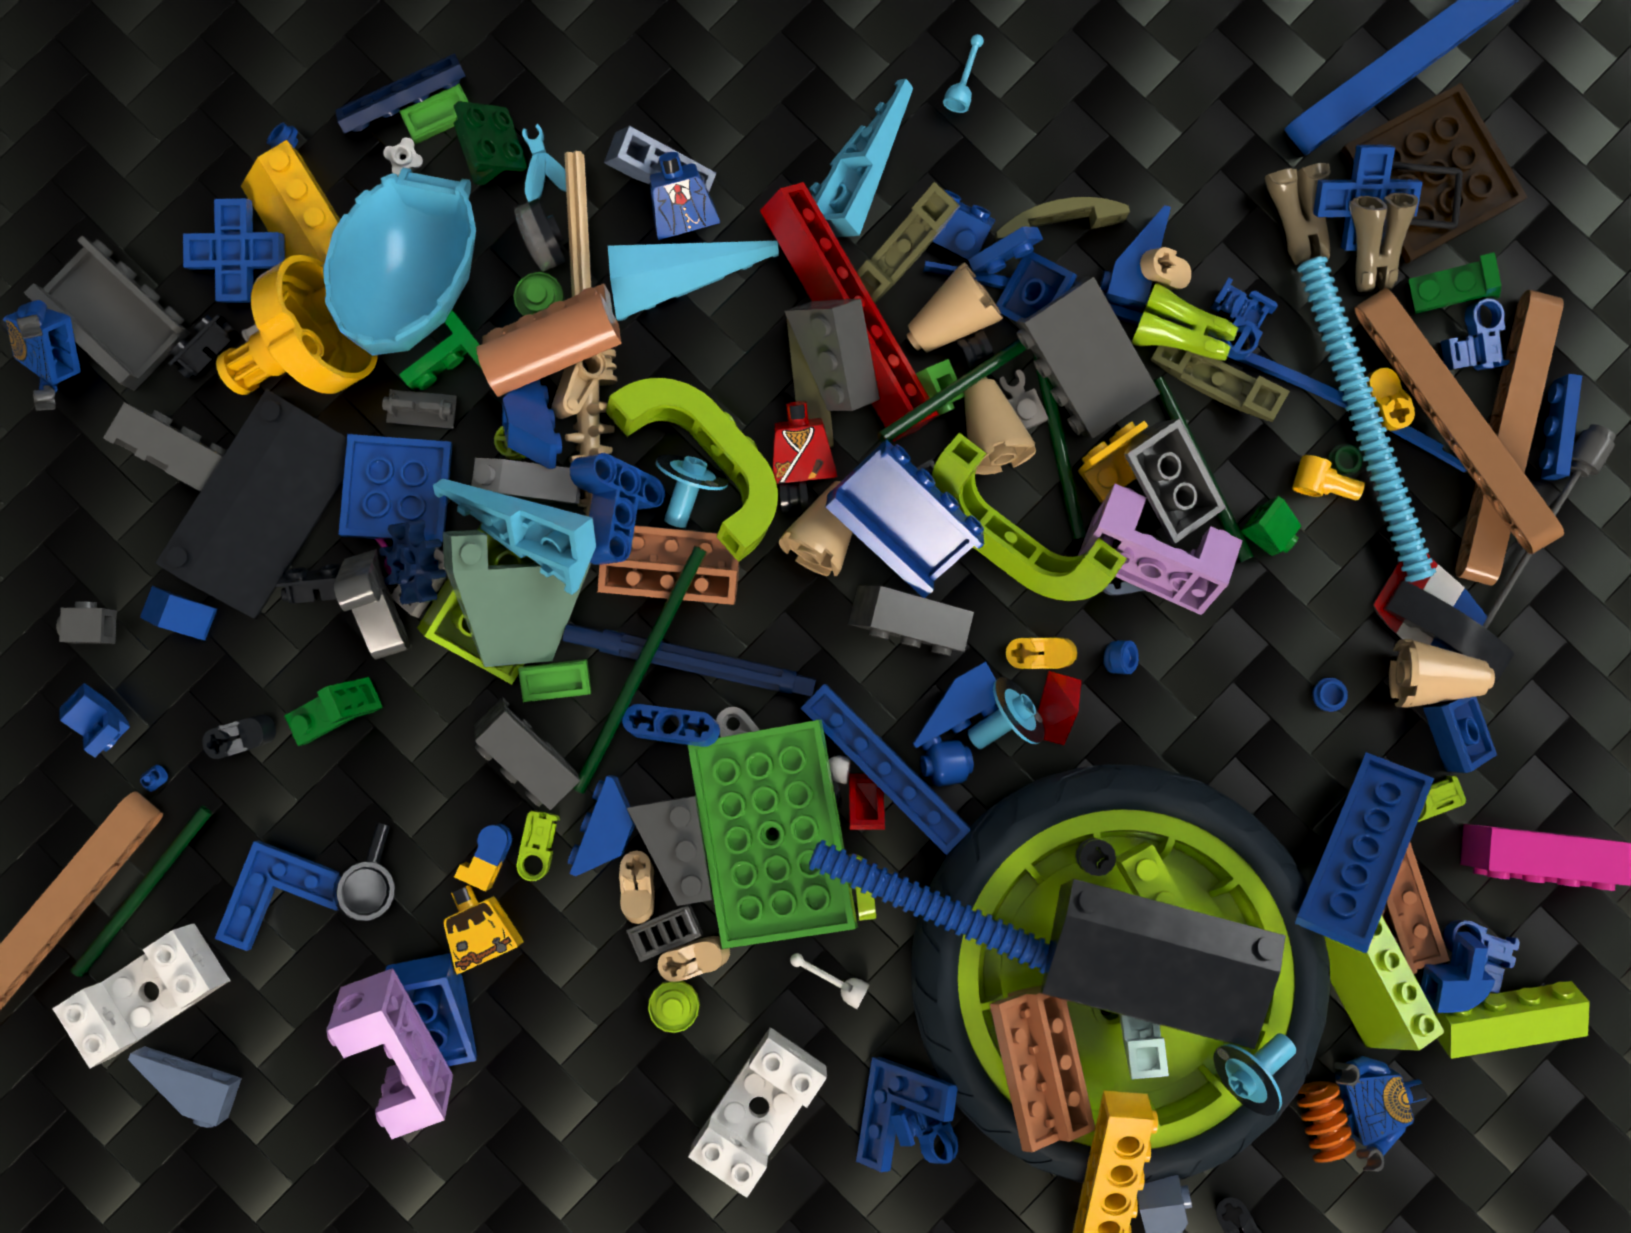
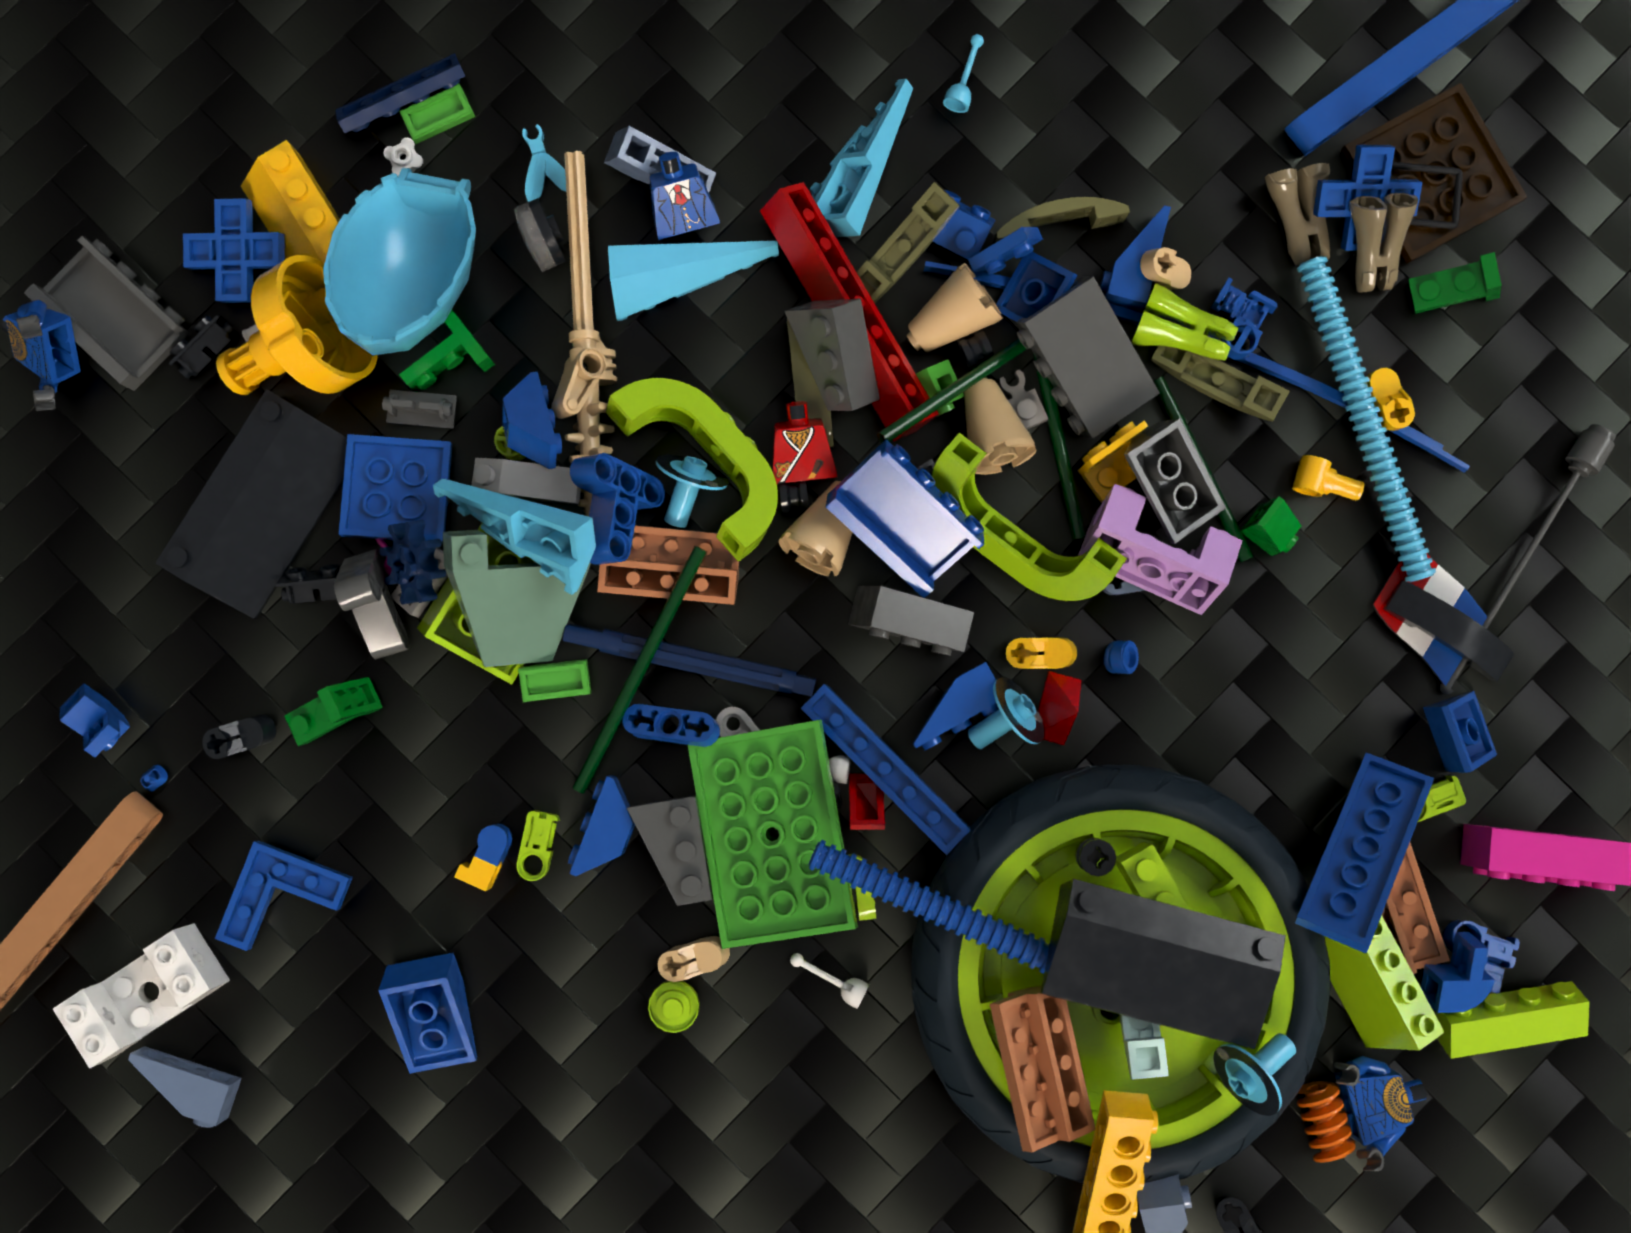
dark grey brick [56,602,117,644] -> none
dark green piece [71,806,212,978] -> none
dark grey wedge [103,402,227,491] -> none
blue slope [140,586,217,640] -> none
blue plate [266,123,298,149] -> none
lavender plate [327,968,453,1139] -> none
black piece [333,823,395,921] -> none
yellow torso [443,885,524,975] -> none
dark green bracket [453,101,527,185] -> none
dark grey wedge [473,697,580,810] -> none
nougat brick [476,283,621,397] -> none
bright green plate [514,272,565,316] -> none
tan piece [619,851,655,924] -> none
dark grey slope [626,904,703,962] -> none
white plate [688,1027,827,1198] -> none
blue plate [856,1057,958,1172] -> none
blue piece [890,1107,958,1164] -> none
blue head [920,740,974,787] -> none
blue plate [1312,678,1348,712] -> none
dark green plate [1327,444,1362,477] -> none
medium nougat beam [1354,288,1564,554] -> none
tan cone [1389,639,1495,708] -> none
blue piece [1440,298,1510,371] -> none
medium nougat beam [1455,290,1564,586] -> none
blue plate [1539,374,1582,481] -> none

